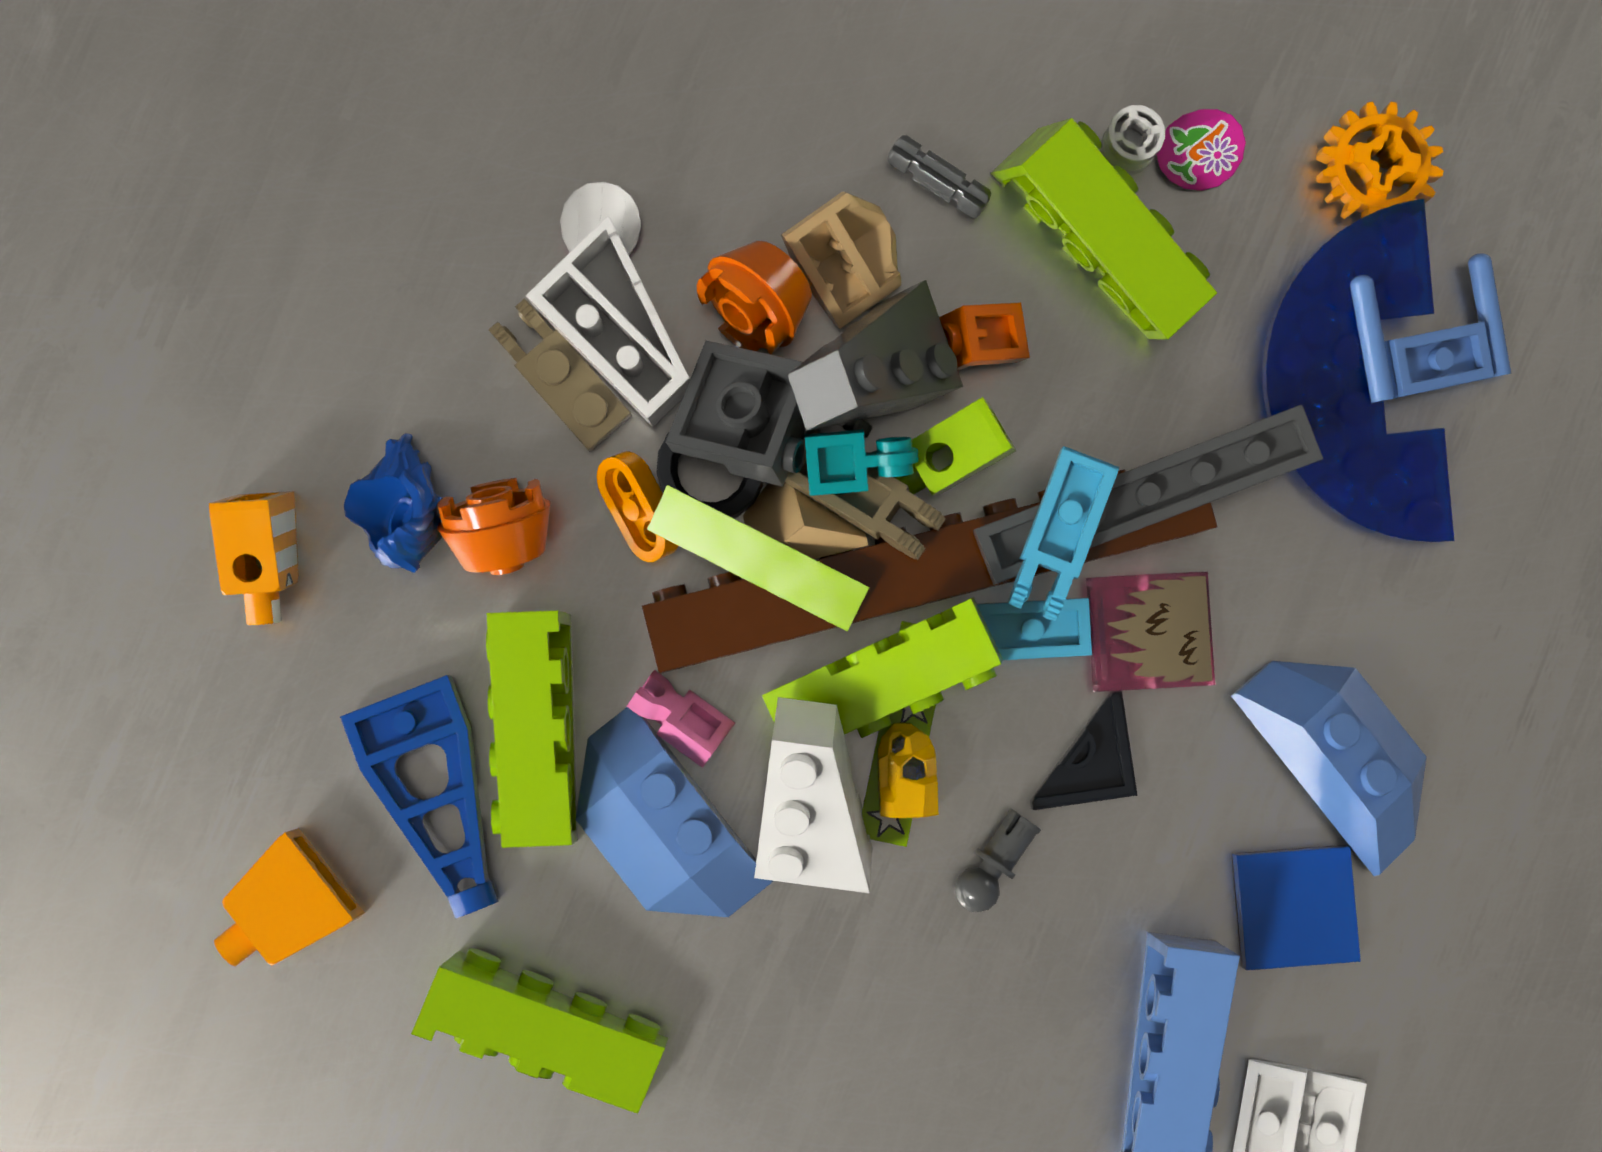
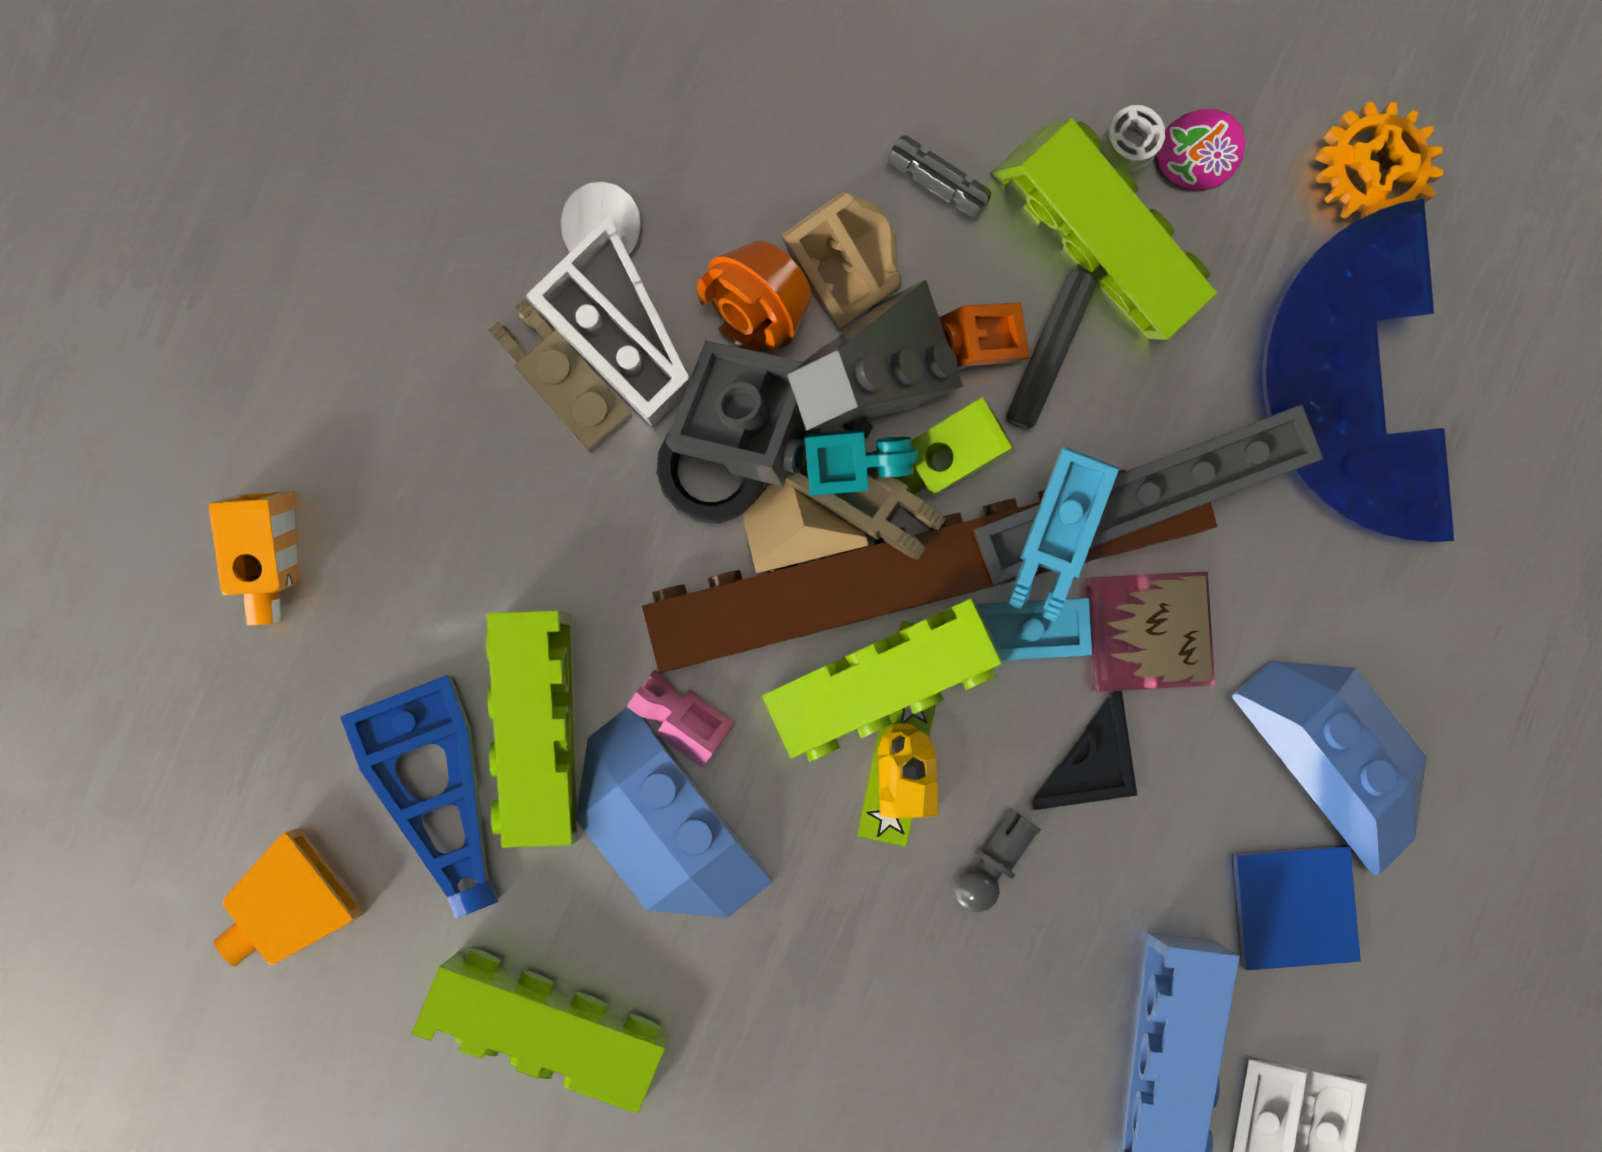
blue hair [344,433,443,573] -> none
orange cone [437,478,550,575] -> none
light orange plate [597,451,678,562] -> none
lime sticker [647,485,869,632] -> none
white wedge [754,697,873,893] -> none
medium blue plate [1350,253,1511,403] -> none
none -> dark grey axle [1006,269,1097,429]

